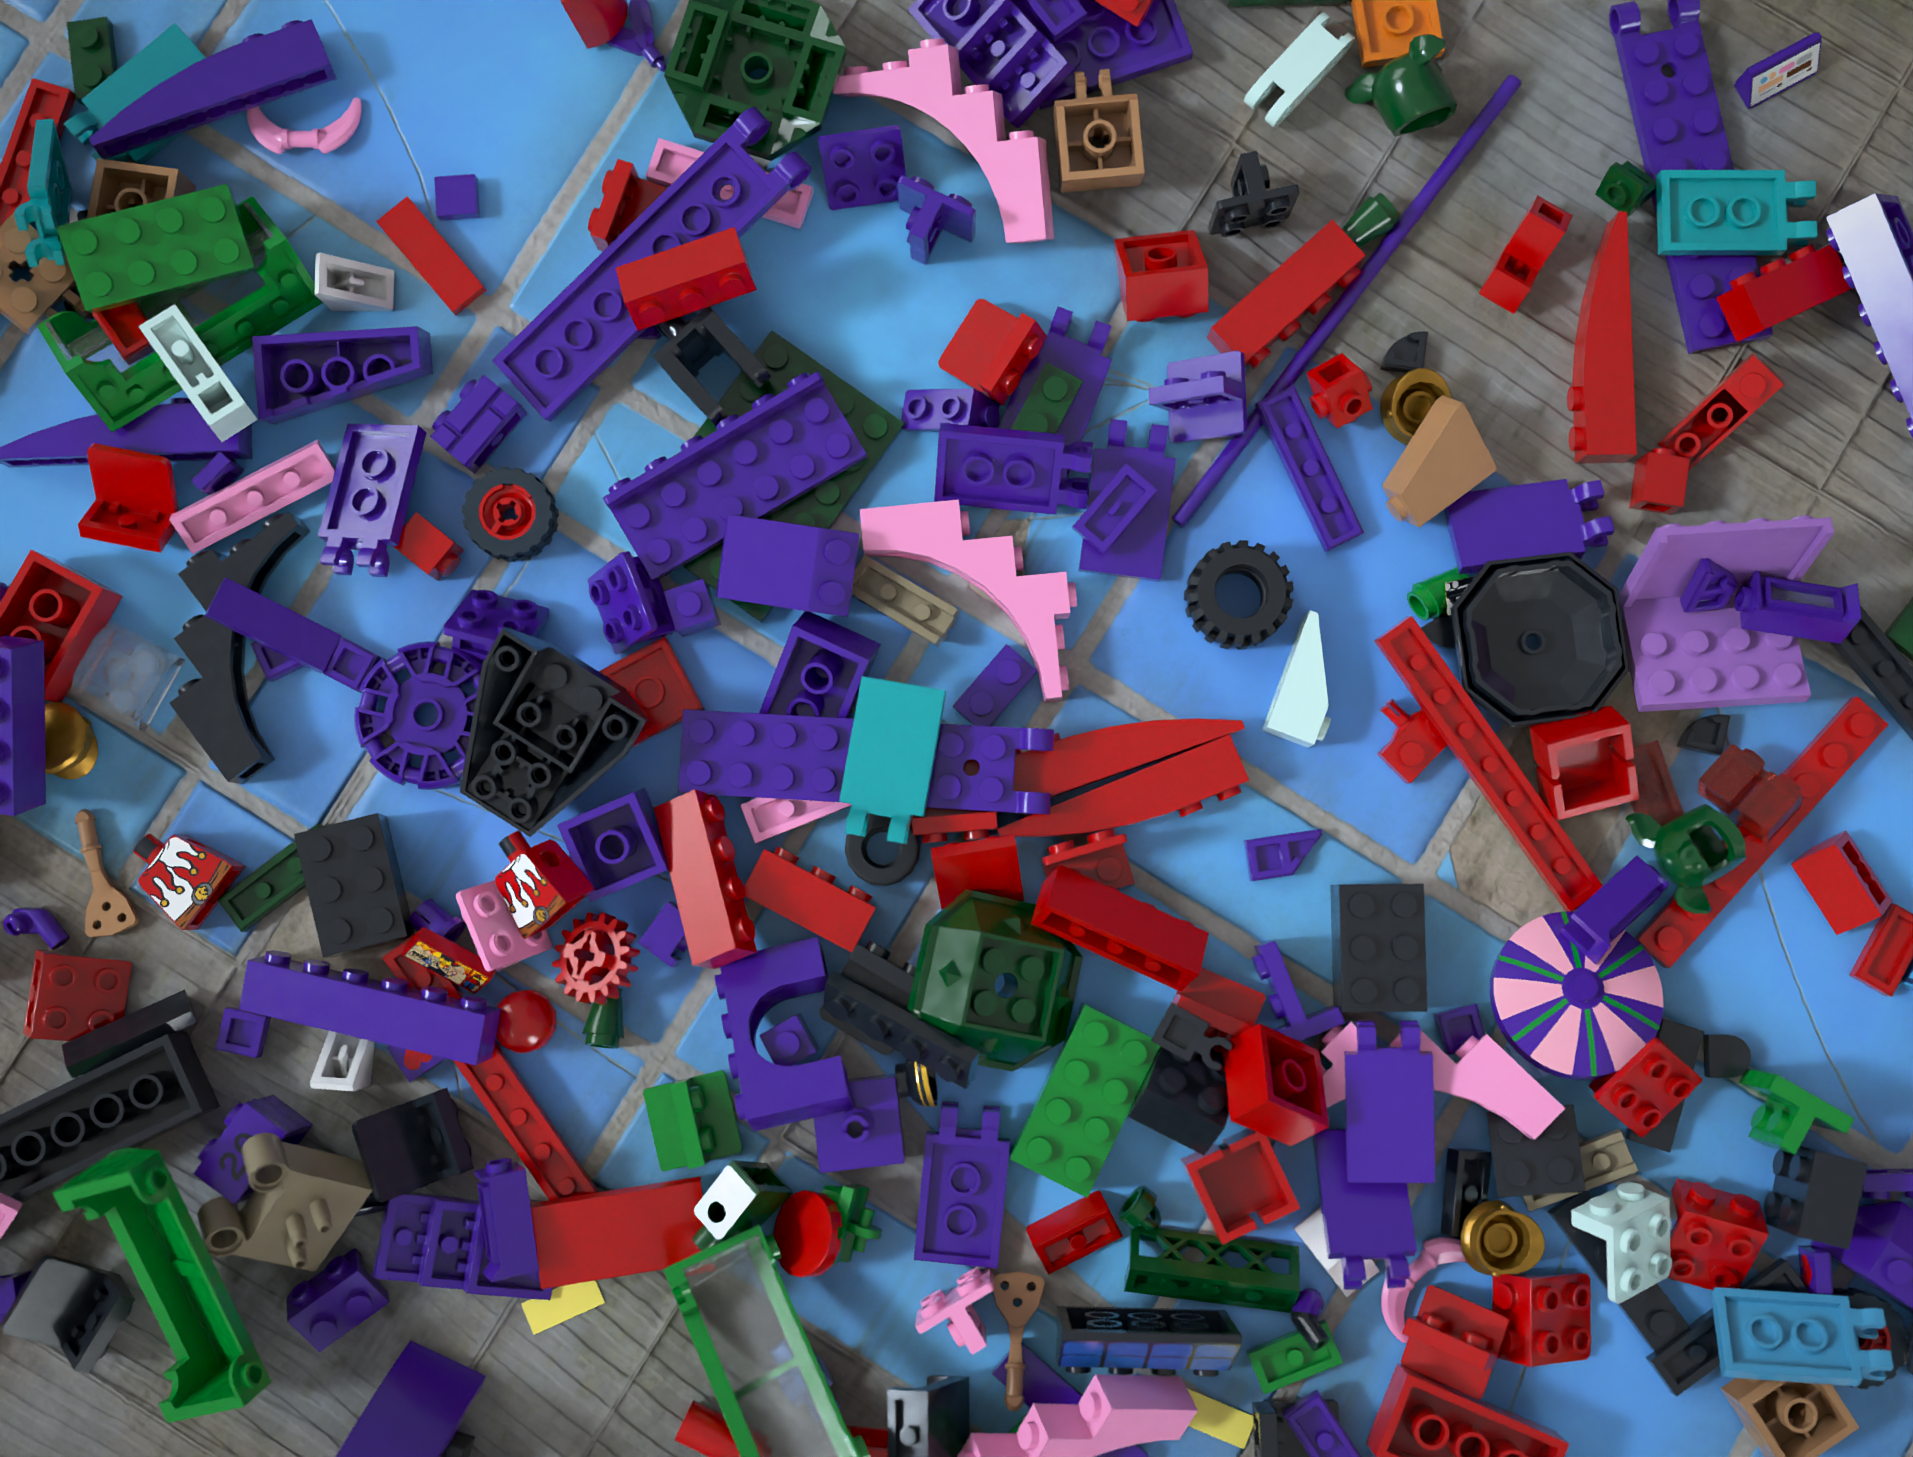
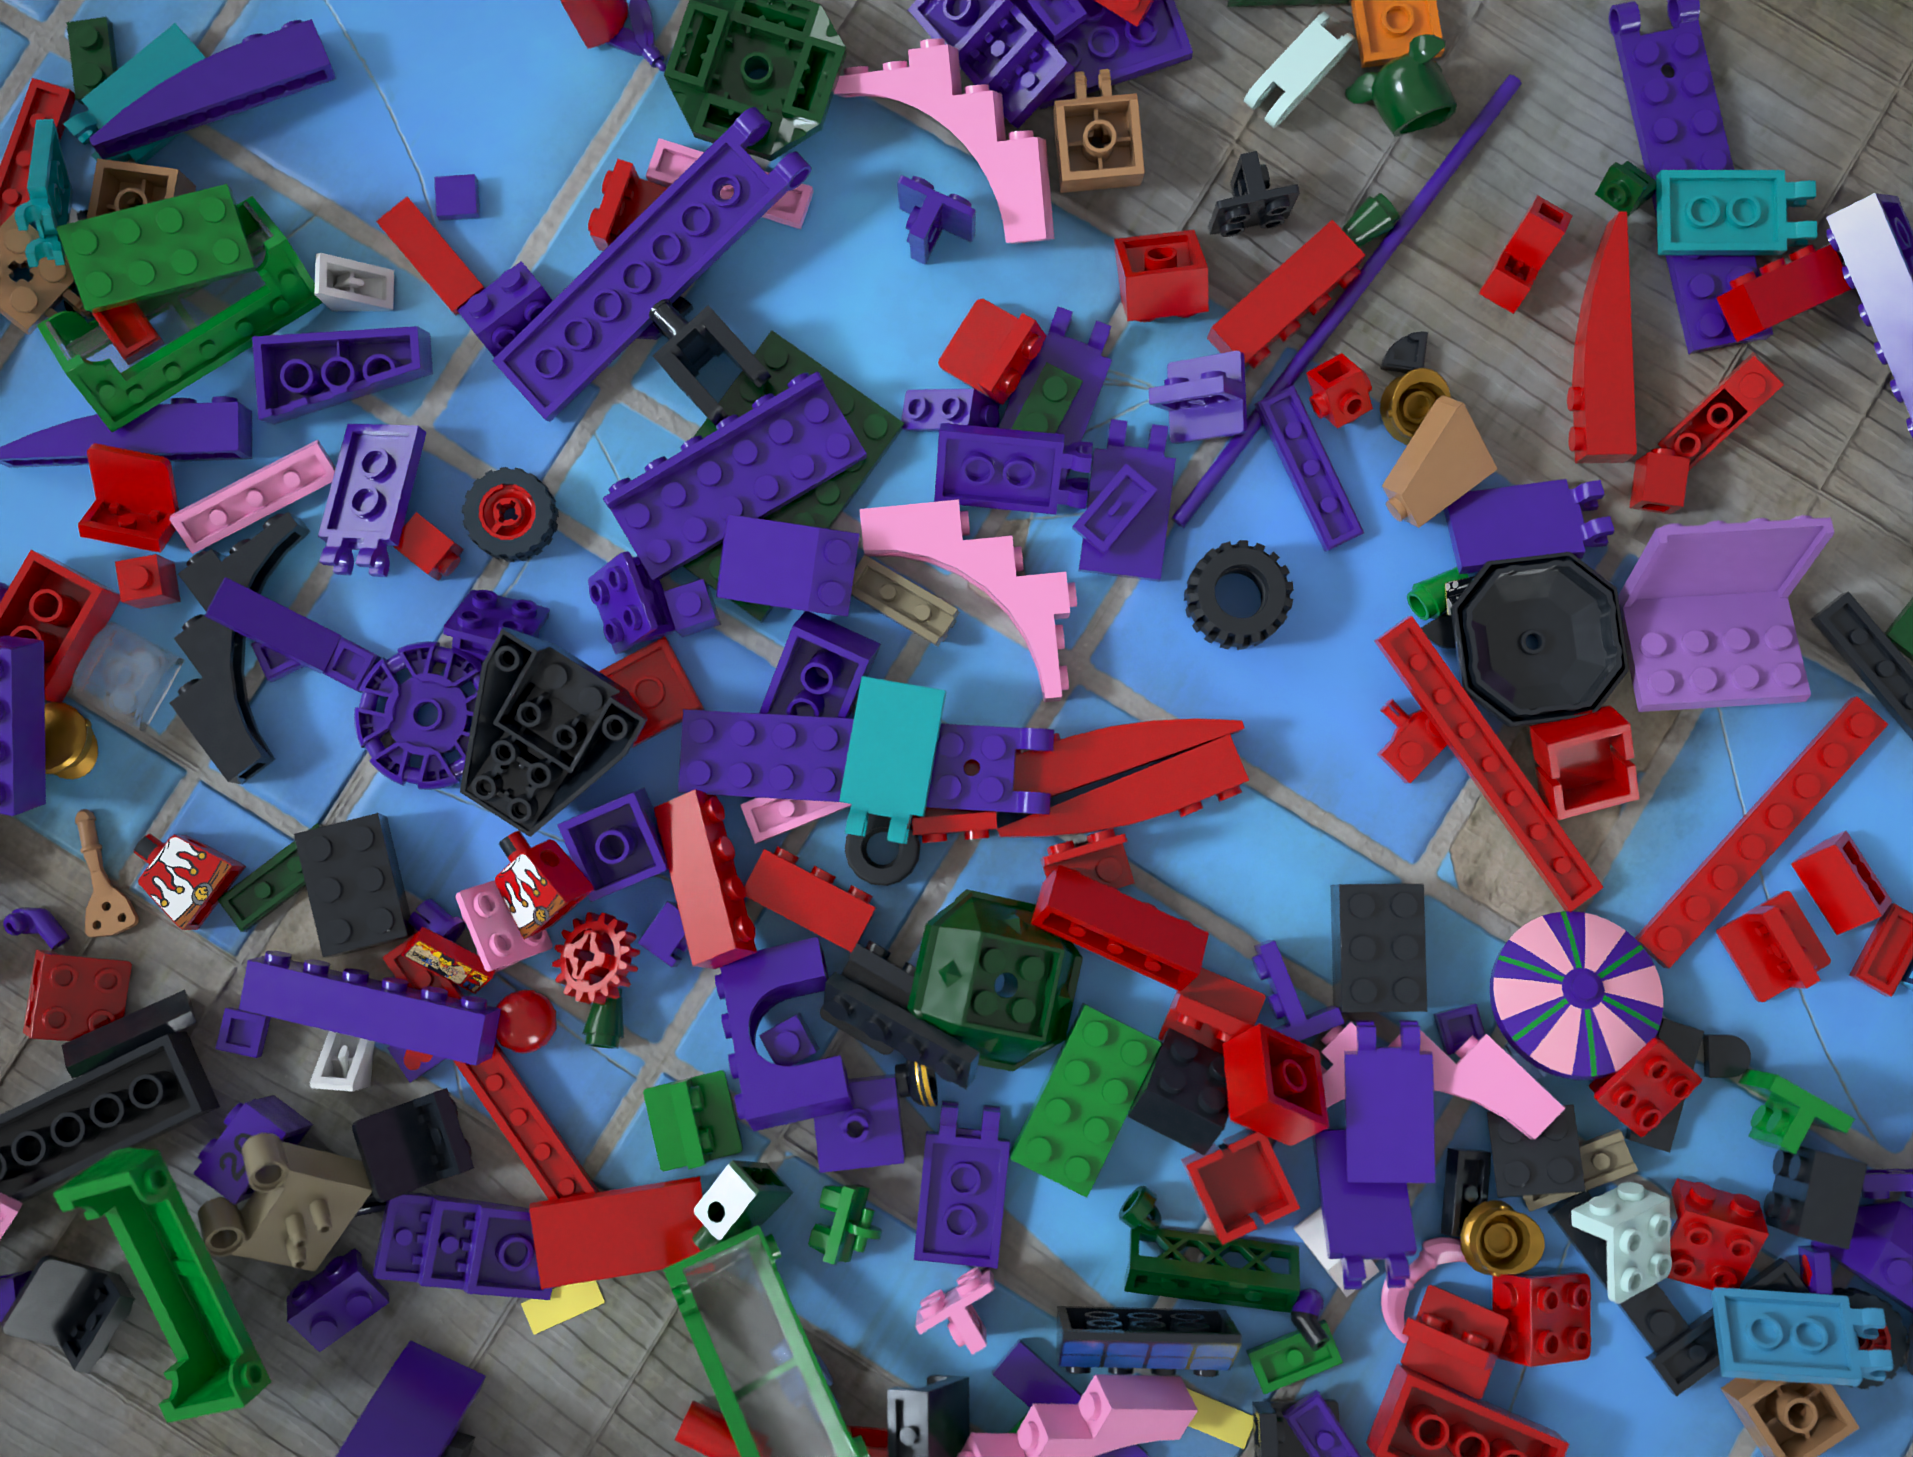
light aqua slope [138,304,258,442] -> none
dark purple tile [191,451,244,495] -> none
bright pink piece [247,97,362,154] -> none
dark purple brick [430,374,527,474] -> none
dark purple window [474,1158,539,1282] -> none
red brick [616,227,756,331] -> none
red tile [773,1190,842,1278] -> none
dark purple bracket [818,125,906,210] -> none
red tile [930,834,1024,910] -> none
dark purple plate [952,644,1038,726] -> none
medium nougat piece [993,1272,1045,1412] -> none
red slope [1026,1190,1123,1275] -> none
black plate [1151,1003,1234,1070] -> none
dark purple tile [1243,829,1322,881] -> none
light aqua slope [1262,610,1331,748] -> none
dark purple window [1560,855,1669,965] -> none
dark green piece [1625,804,1746,914] -> none
clear red plate [1629,740,1684,827] -> none
black tile [1677,714,1731,756] -> none
dark purple tile [1680,558,1737,613] -> none
clear red piece [1698,743,1803,844] -> none
slope [1733,32,1822,109] -> none
dark purple window [1735,571,1861,644] -> none
none -> red brick [115,554,181,609]
none -> dark purple bracket [457,261,553,358]
none -> red bracket [1716,891,1831,1002]

